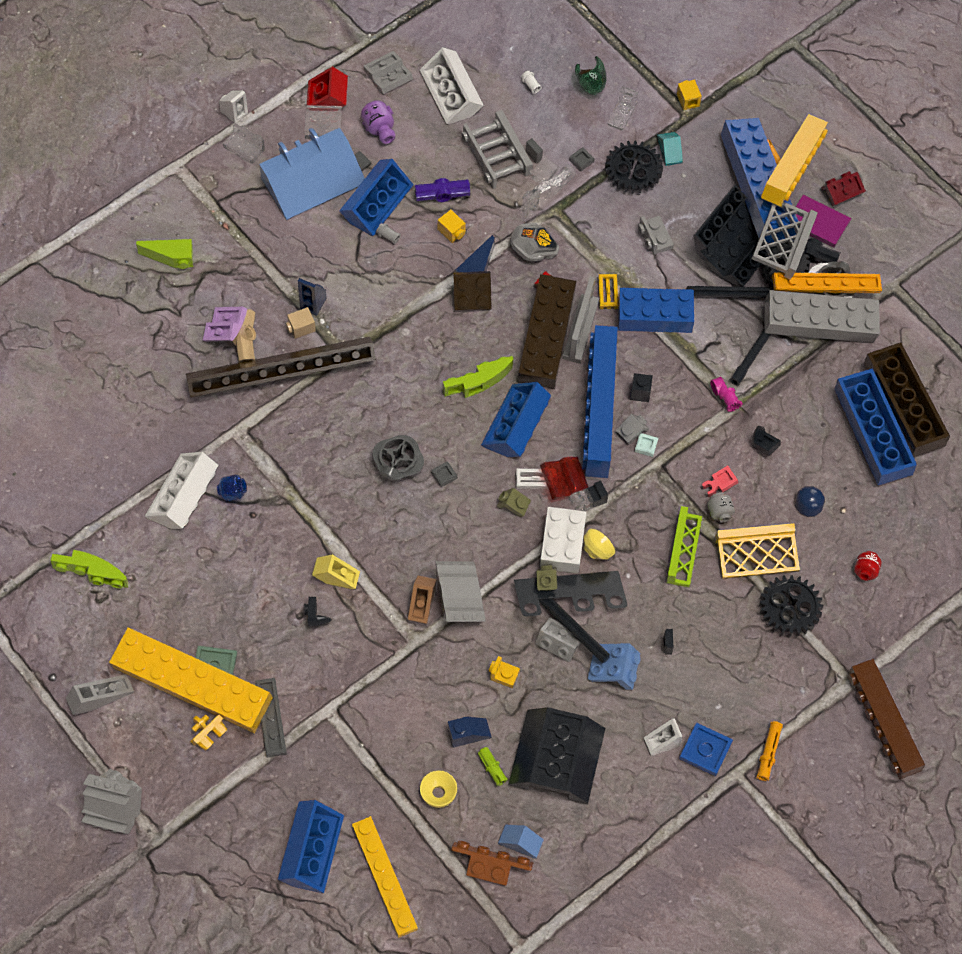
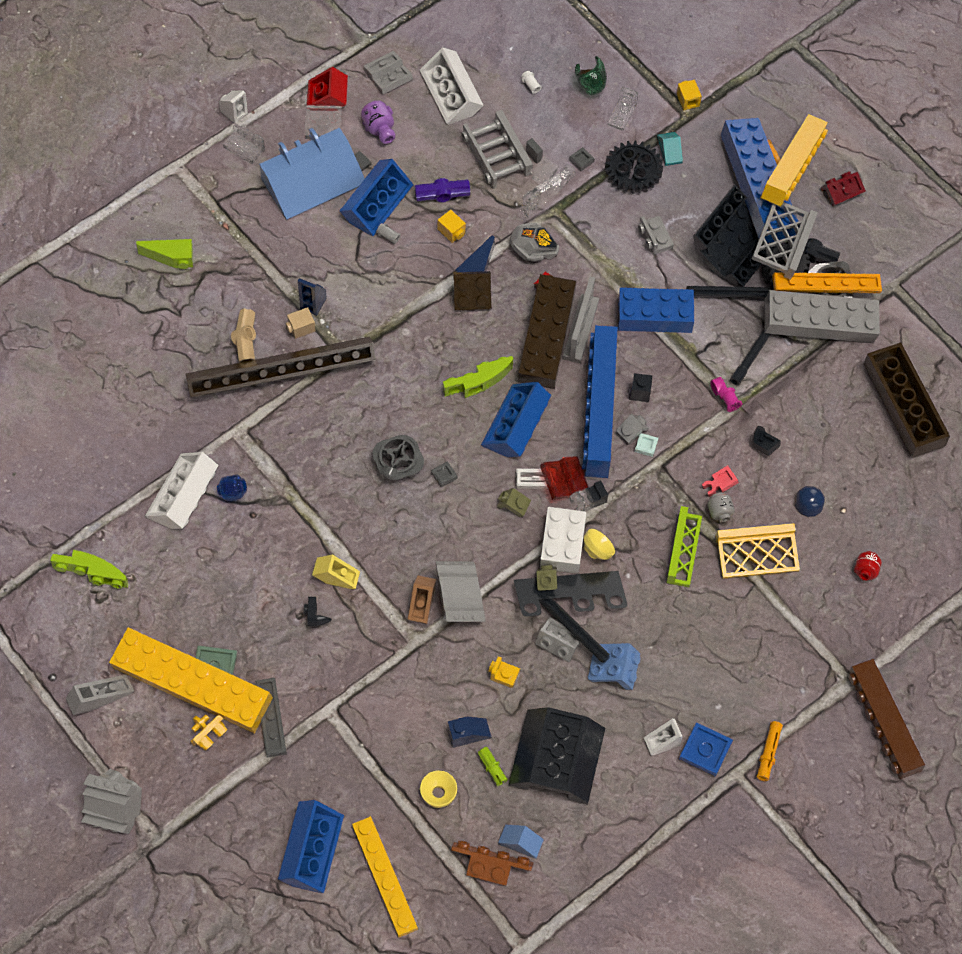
lavender slope [203,306,247,341] -> none
yellow tile [598,274,618,309] -> none
black tile [663,629,674,655] -> none
black gear [759,575,823,637] -> none
magenta tile [796,194,851,248] -> none
blue brick [834,368,917,485] -> none

